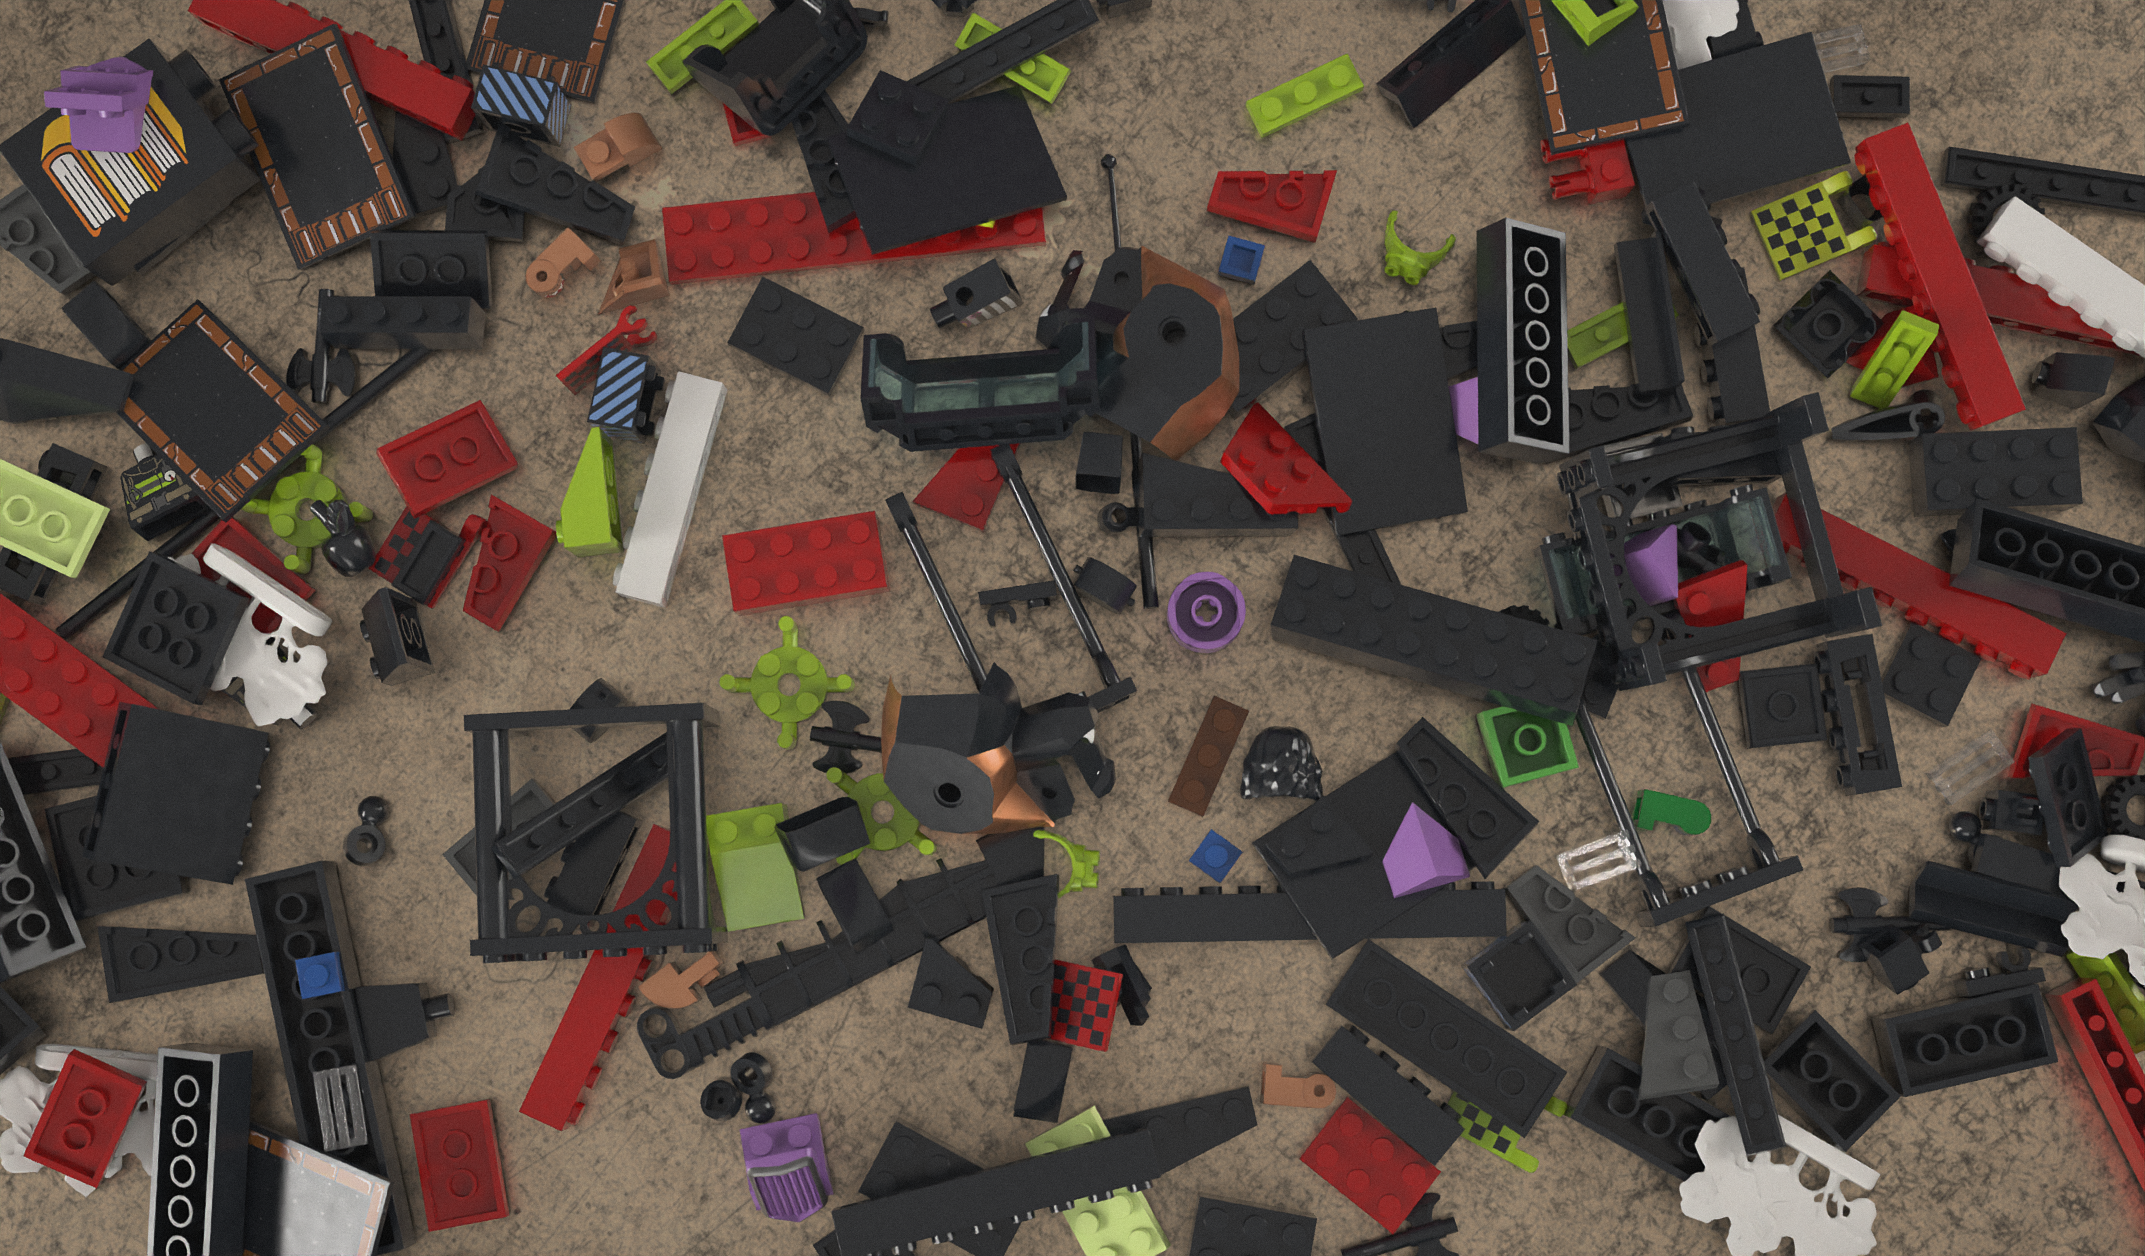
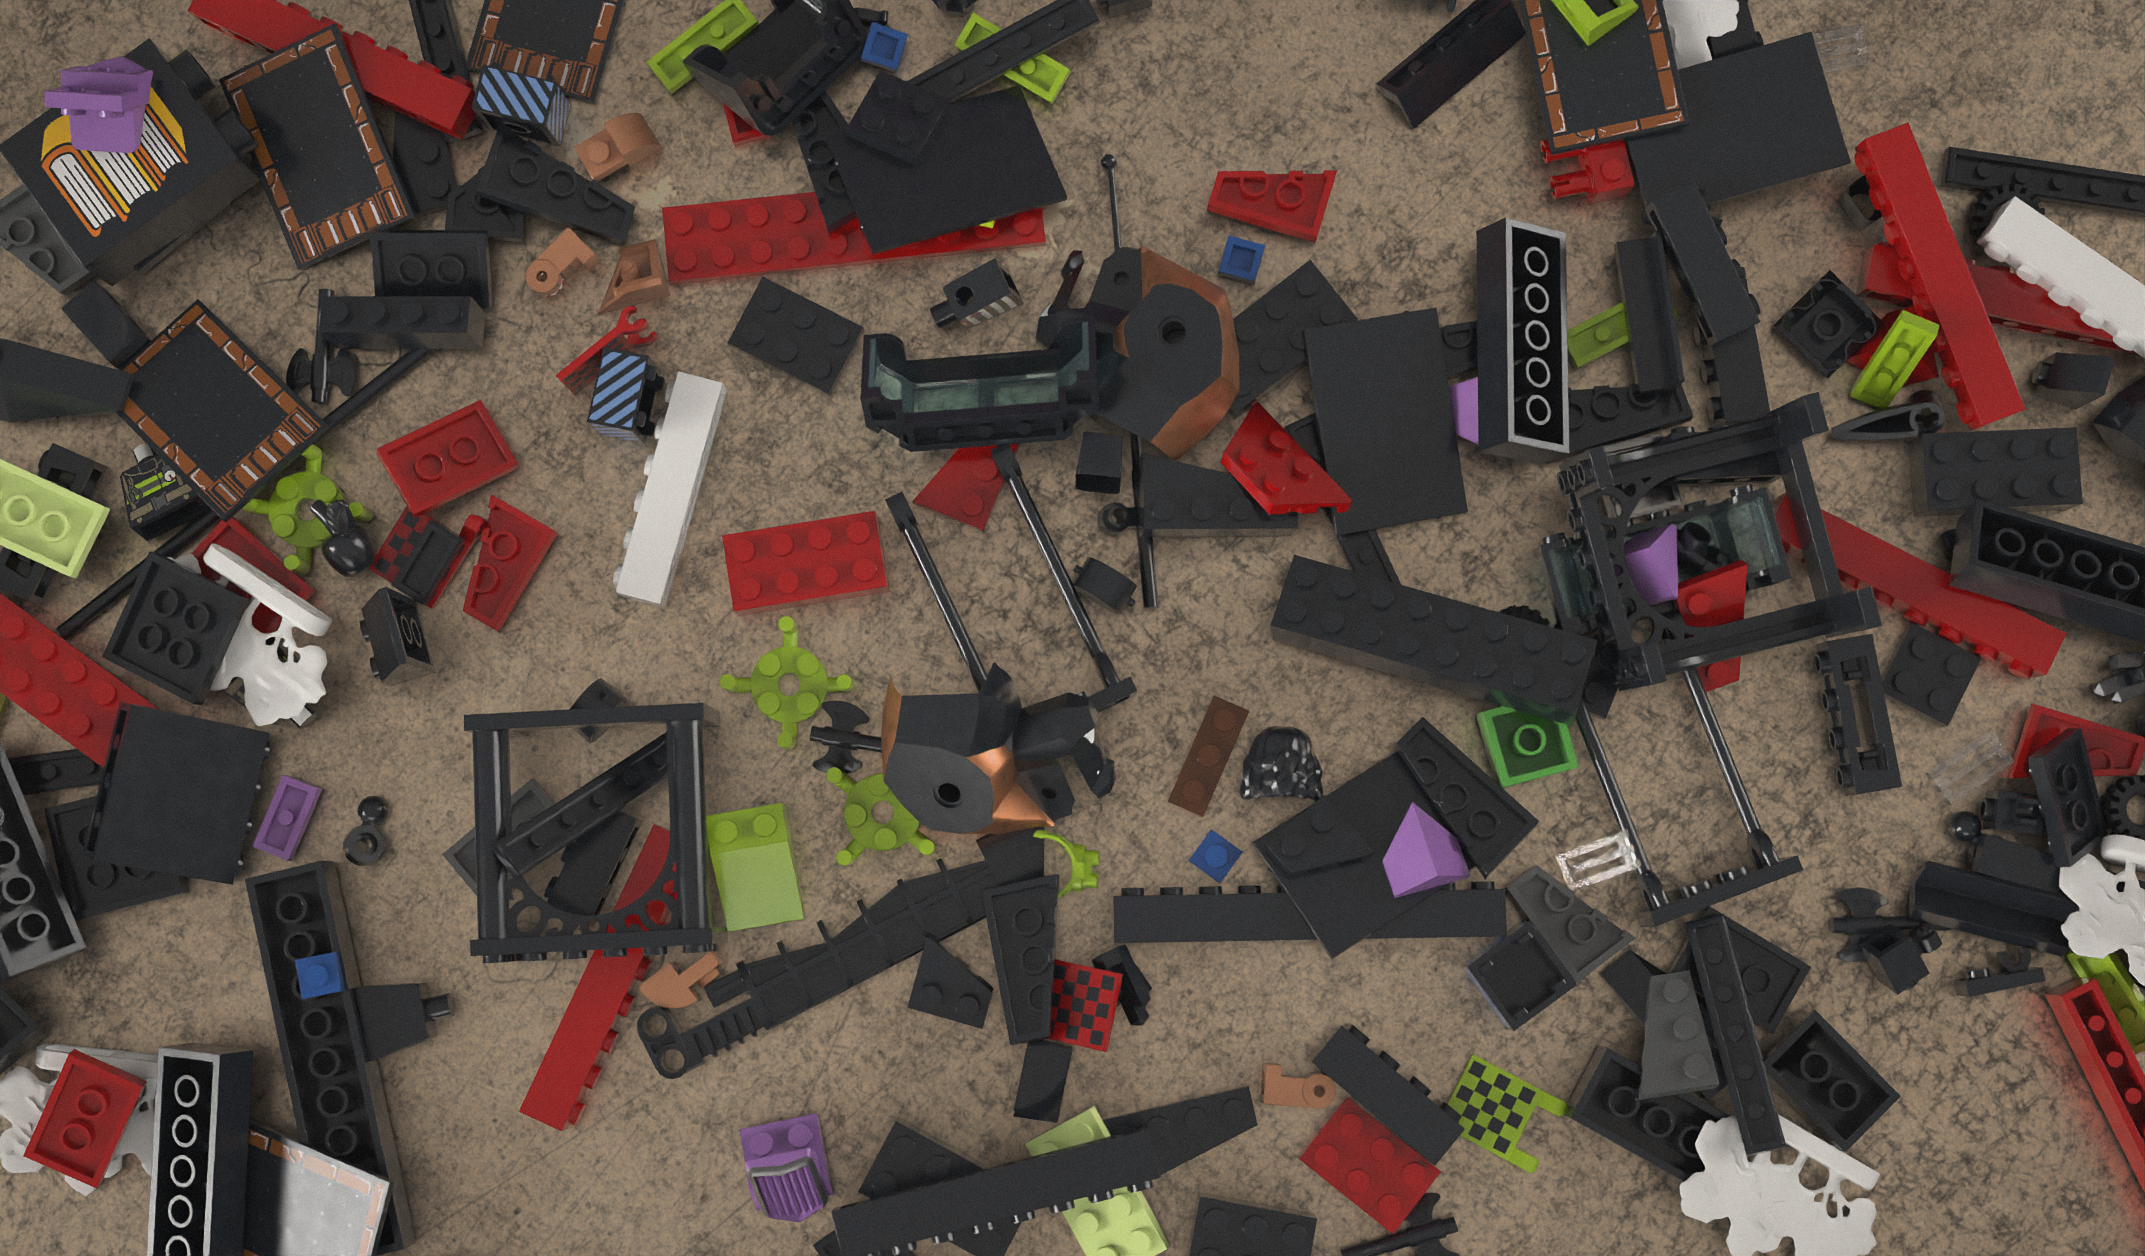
black wing [97,926,265,1003] -> none
clear tile [313,1064,368,1152] -> none
red plate [409,1099,509,1232] -> none
lime slope [556,427,624,558] -> none
black tile [700,1080,742,1122] -> none
black plate [730,1052,776,1124] -> none
black piece [774,797,870,872] -> none
black piece [816,858,894,955] -> none
black plate [978,580,1057,628] -> none
medium lavender brick [1167,572,1246,653] -> none
lime plate [1245,53,1364,138] -> none
black plate [1325,939,1567,1138] -> none
lime helmet [1384,210,1456,285] -> none
green leg [1632,789,1711,835] -> none
black plate [1738,663,1827,749] -> none
neon yellow flag [1750,171,1877,281] -> none
black plate [1830,75,1910,118] -> none
black brick [1871,983,2059,1097] -> none
none -> medium lavender plate [252,775,323,861]
none -> blue plate [860,22,908,72]

